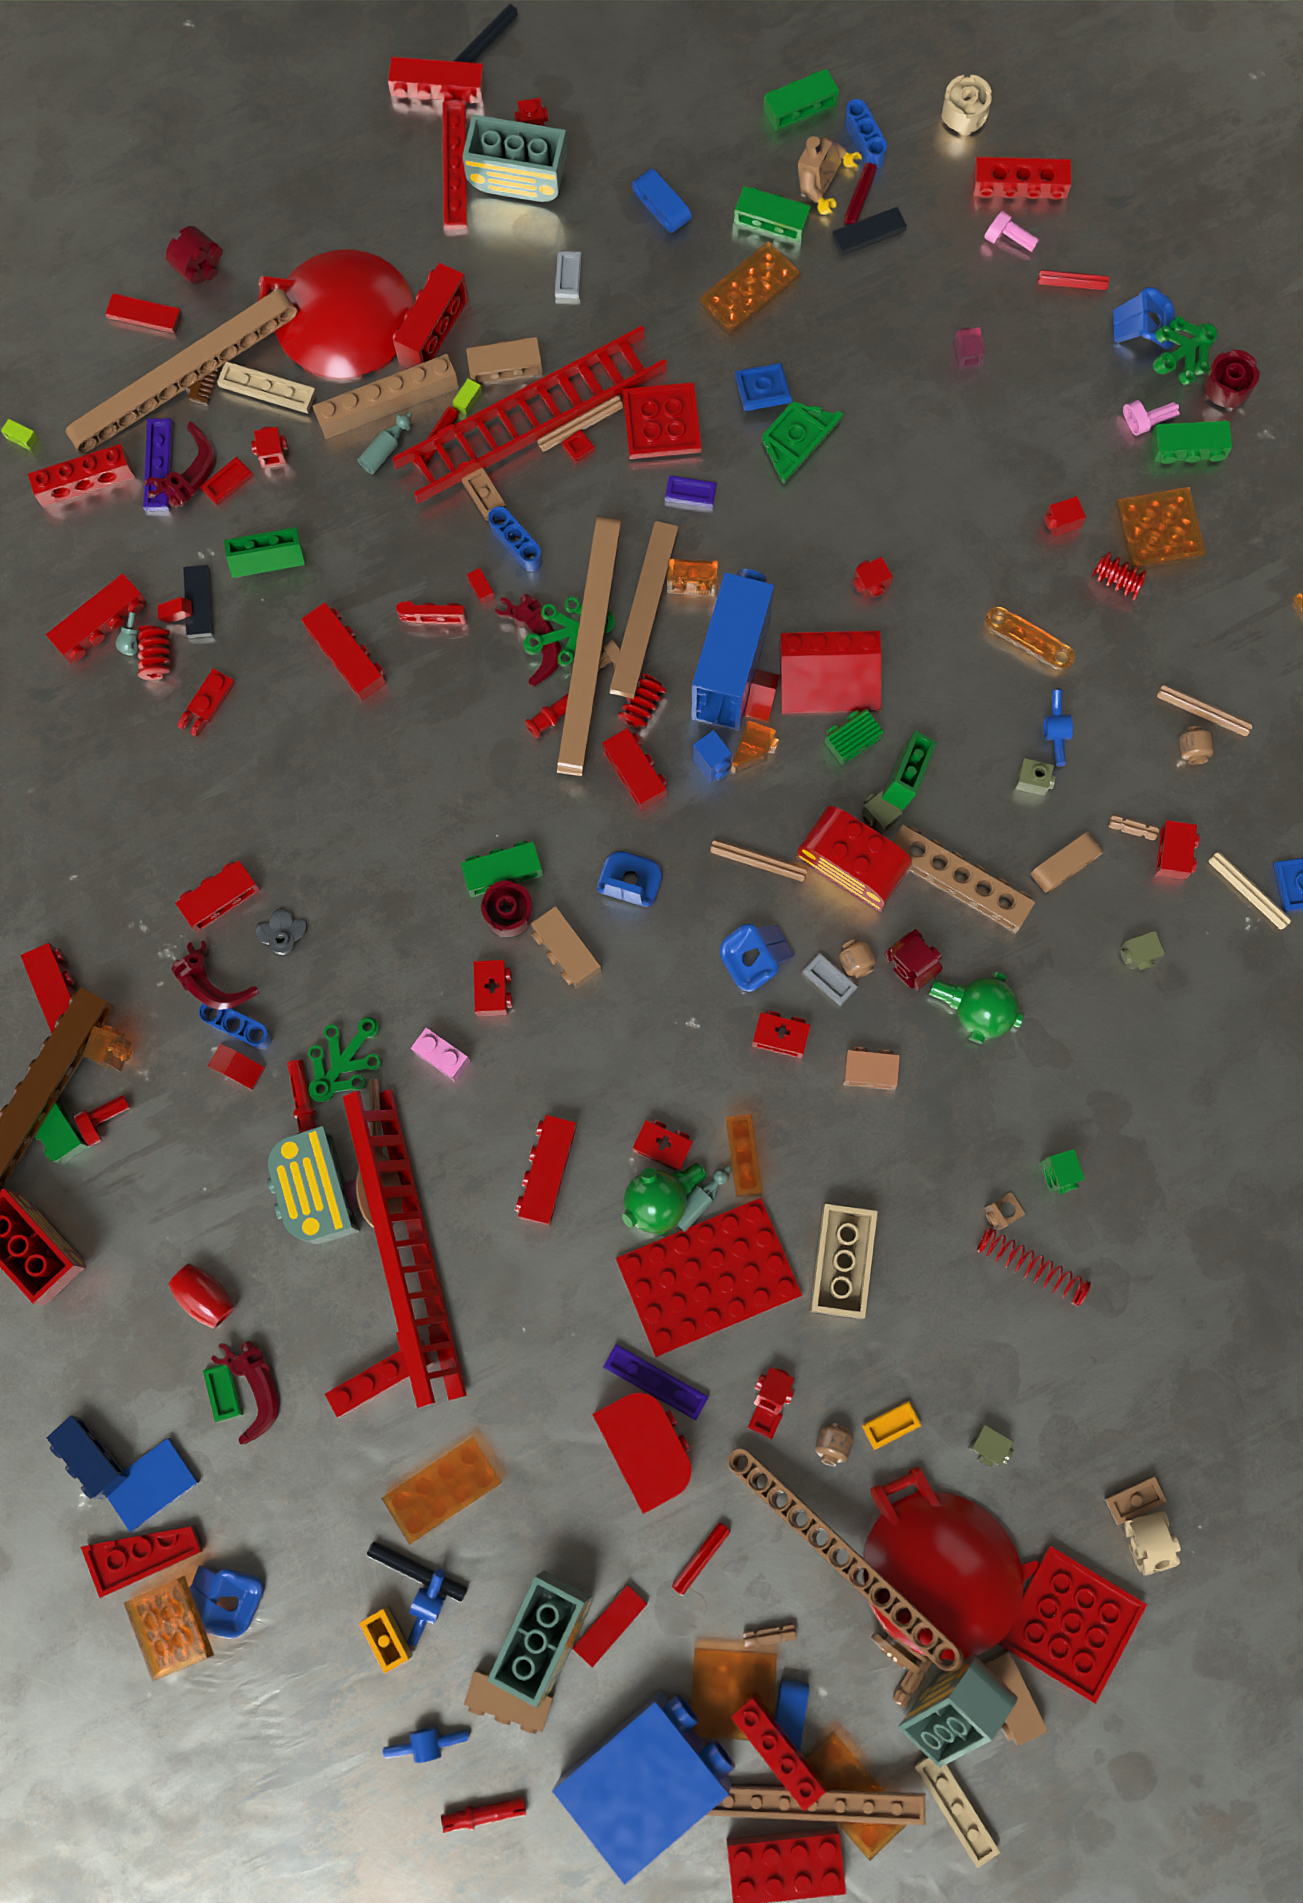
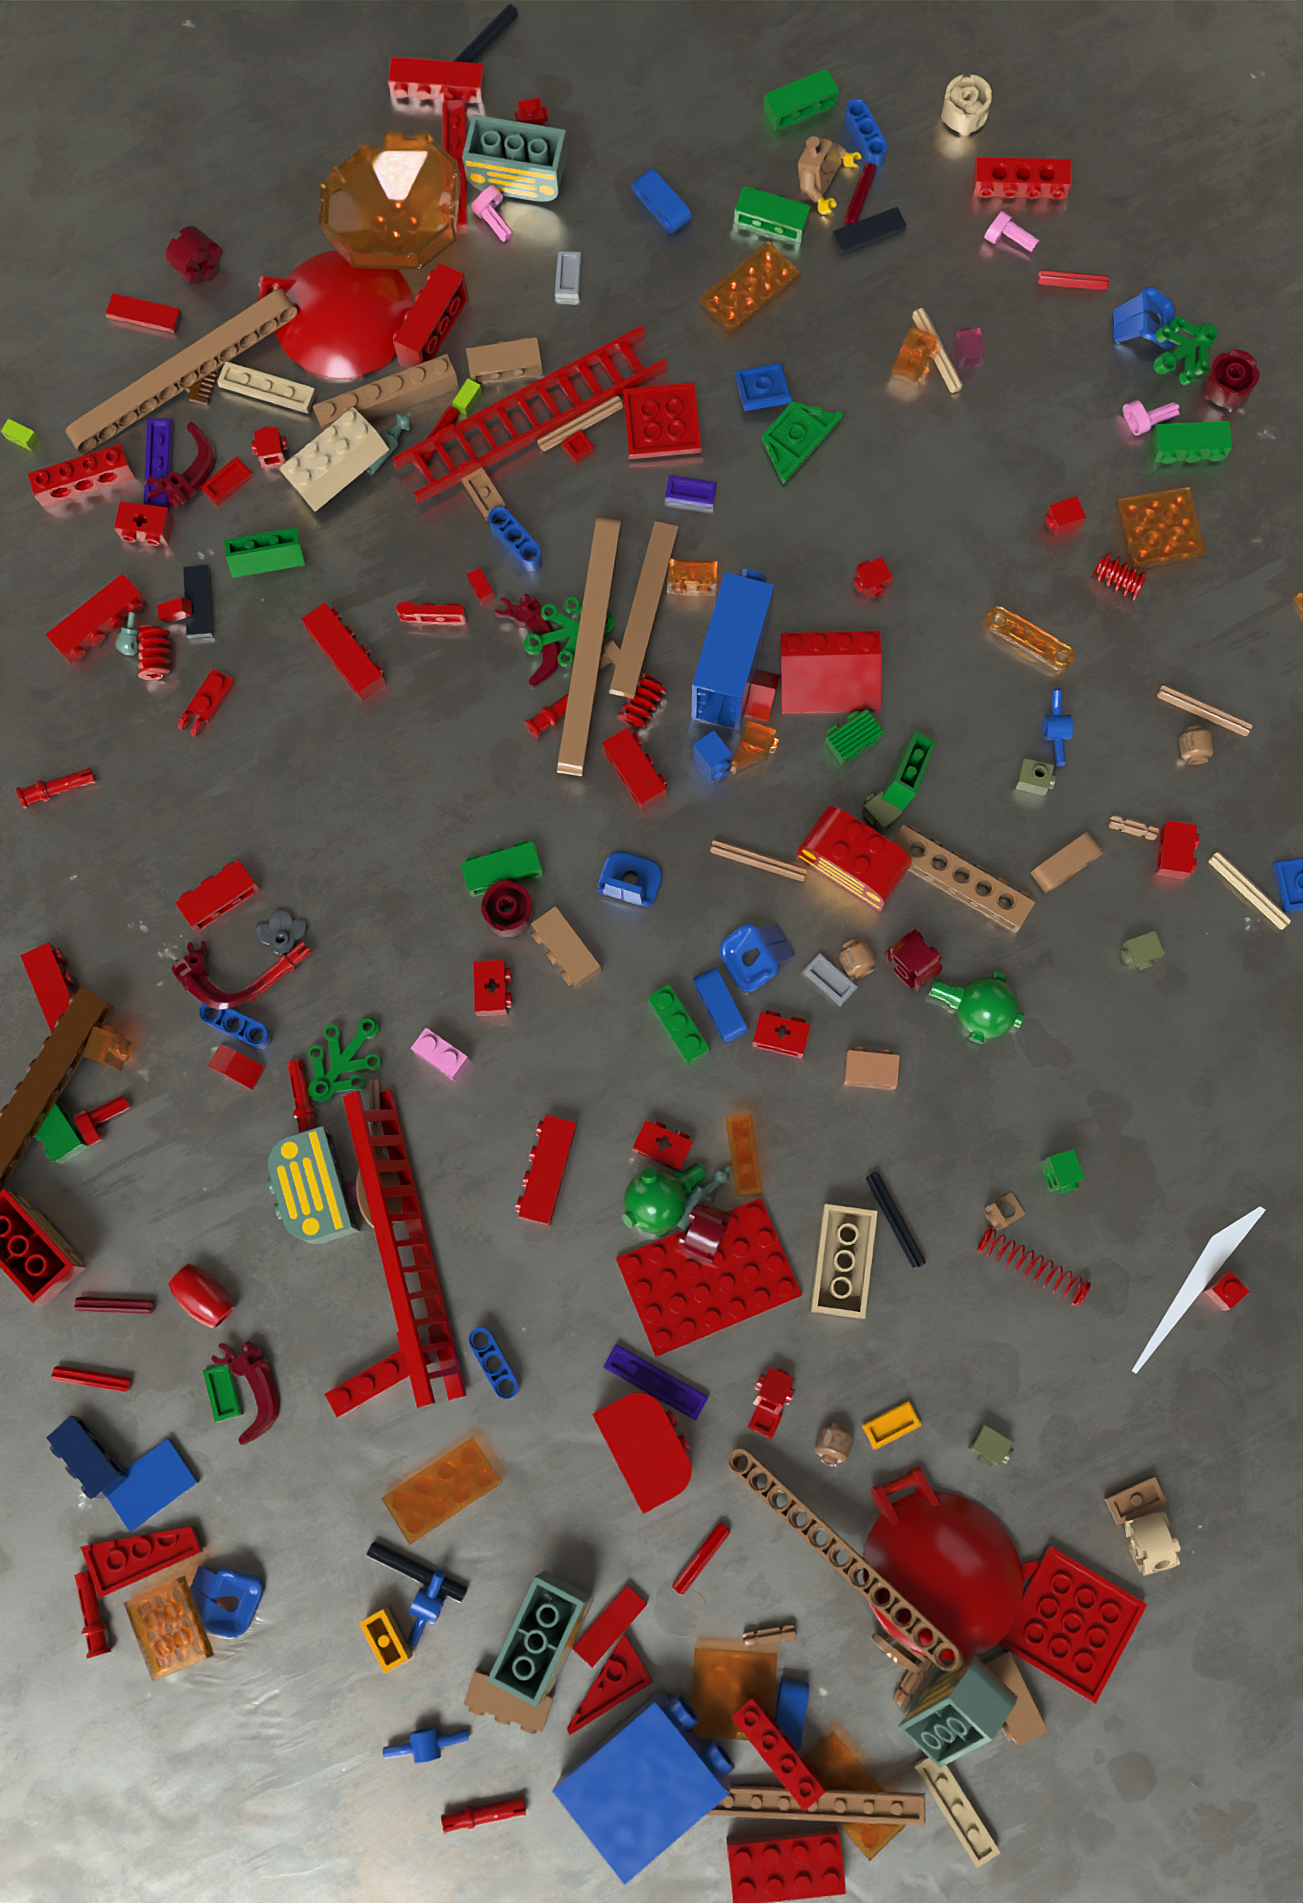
none -> red pin [16,767,96,809]
none -> red axle [51,1366,131,1392]
none -> red pin [74,1571,112,1659]
none -> dark red axle [75,1297,154,1314]
none -> red brick [114,501,173,546]
none -> red pin [242,941,312,1002]
none -> tan brick [279,407,389,512]
none -> clear orange windscreen [318,131,461,270]
none -> blue beam [468,1327,520,1399]
none -> bright pink piece [471,185,513,242]
none -> red wing [567,1634,653,1735]
none -> green brick [647,984,710,1067]
none -> dark red brick [678,1202,732,1264]
none -> blue beam [692,967,748,1044]
none -> black axle [866,1172,926,1269]
none -> clear orange brick [891,326,940,387]
none -> tan axle [912,308,963,393]
none -> white sticker [1132,1207,1265,1373]
none -> red brick [1204,1271,1250,1311]

